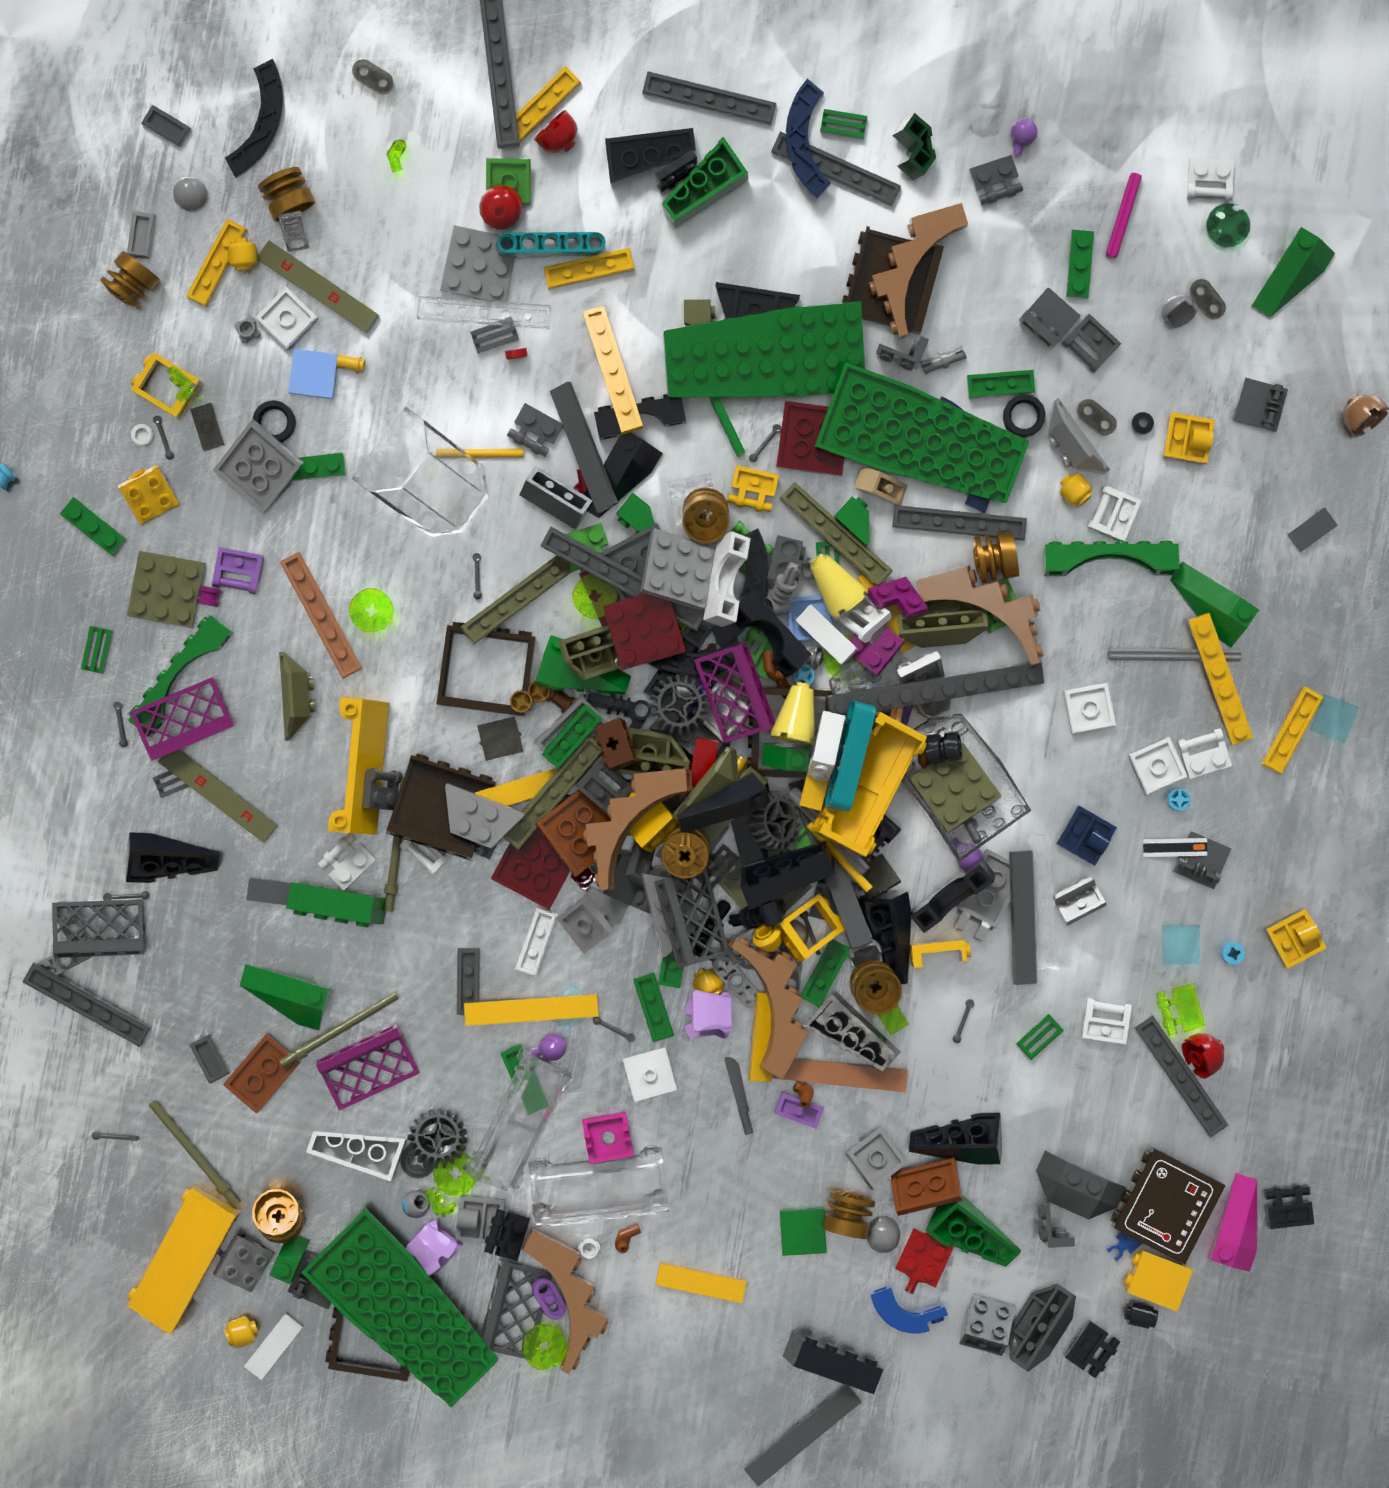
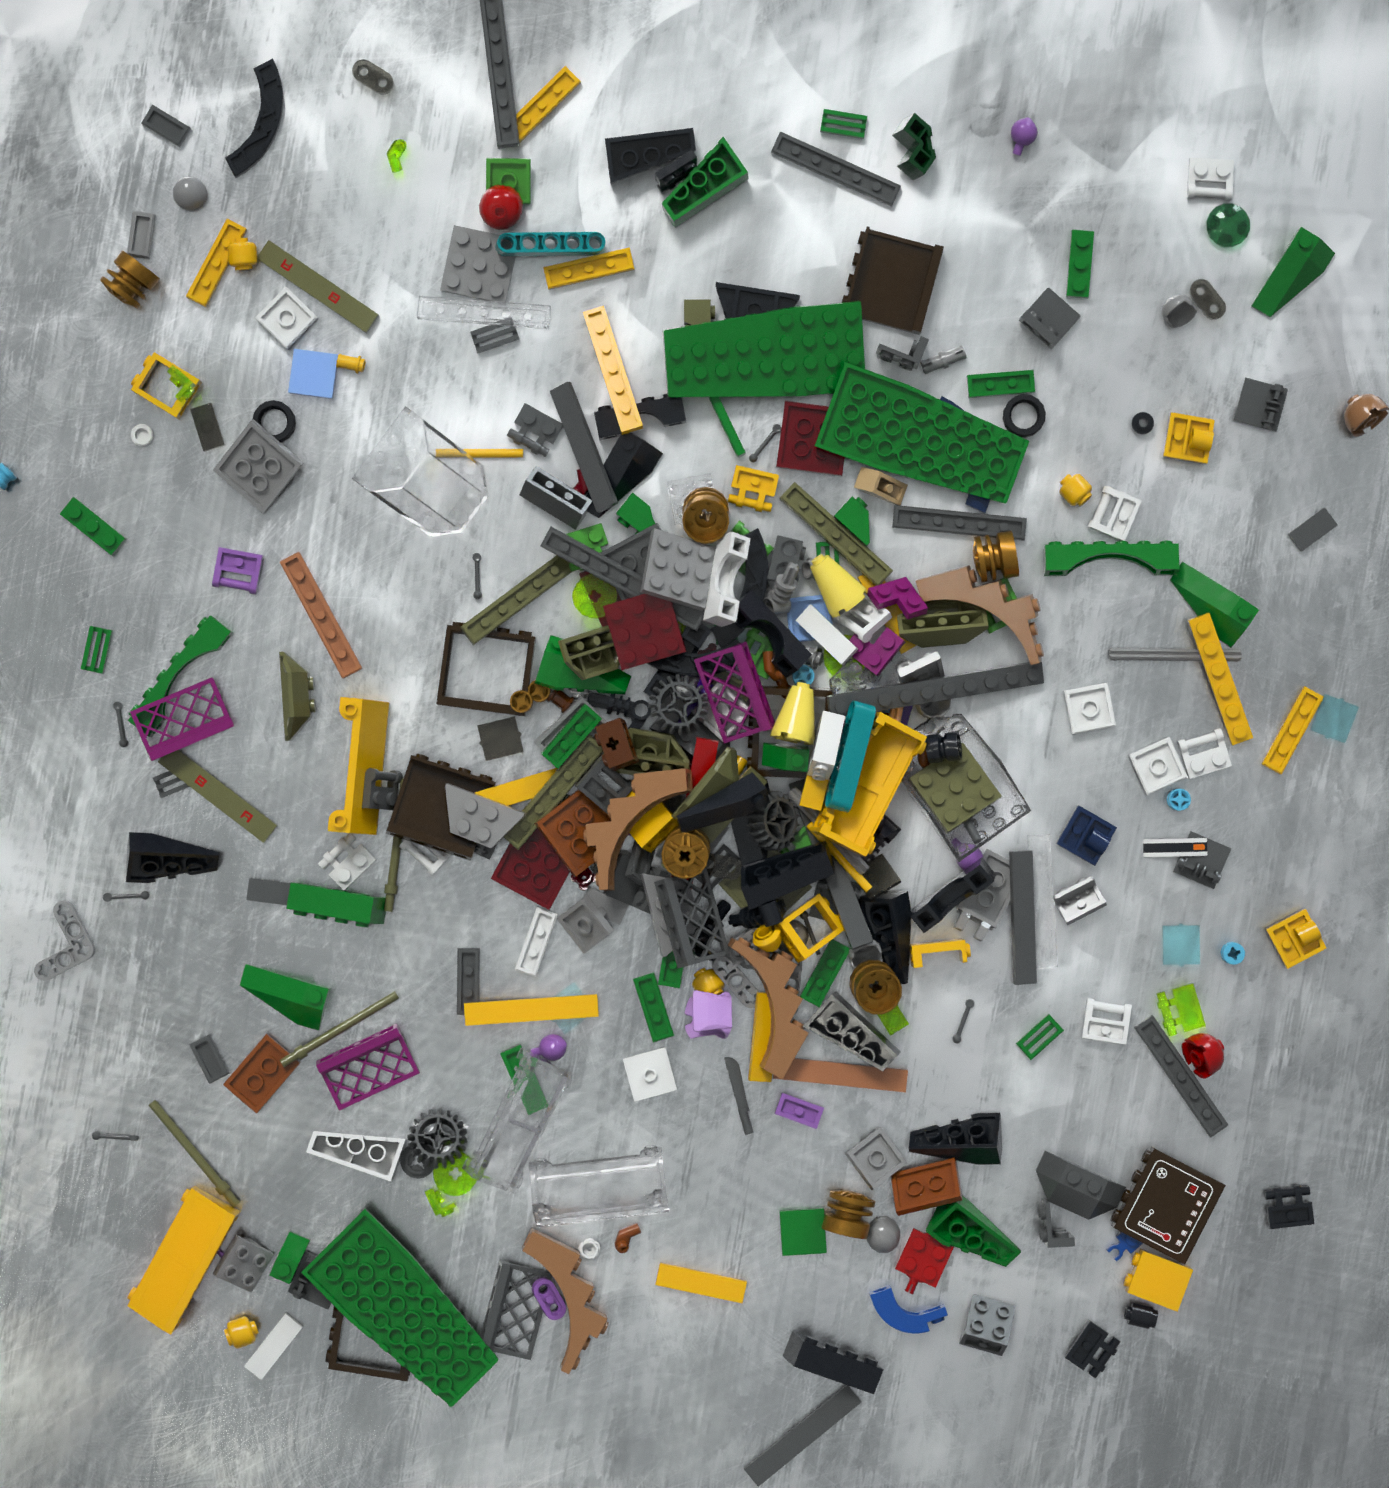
dark grey tile [22,962,151,1047] -> none
dark grey fence [52,899,144,958] -> none
yellow plate [118,465,179,525] -> none
olive plate [127,551,205,628] -> none
dark grey hinge [153,415,174,460] -> none
magenta wheel [196,585,221,607] -> none
light grey plate [234,316,260,342] -> none
wheel [252,1189,304,1244] -> none
pearl gold wheel [258,167,316,222] -> none
clear slope [278,211,309,252] -> none
green plate [290,453,346,482] -> none
clear neon green plate [349,588,394,633] -> none
light grey piece [402,1190,430,1218] -> none
lavender piece [406,1219,462,1276] -> none
light grey plate [455,1195,505,1244] -> none
black plate [484,1209,530,1261] -> none
red tile [505,348,528,360] -> none
clear neon green plate [521,1324,567,1370] -> none
red cylinder [534,110,578,153] -> none
dark pink piece [582,1112,634,1164] -> none
dark grey hinge [593,1017,635,1042] -> none
dark grey tile [642,71,776,126] -> none
dark blue tile [785,78,831,201] -> none
dark orange arm [793,1081,814,1108] -> none
medium nougat arch [869,203,968,340] -> none
dark grey plate [969,155,1023,204] -> none
dark grey wedge [1009,1284,1076,1372] -> none
light grey wedge [1048,397,1110,474] -> none
dark grey plate [1061,314,1122,373] -> none
clear smoke plate [1076,399,1117,436] -> none
dark pink axle [1106,172,1142,258] -> none
dark pink wedge [1207,1173,1257,1272] -> none

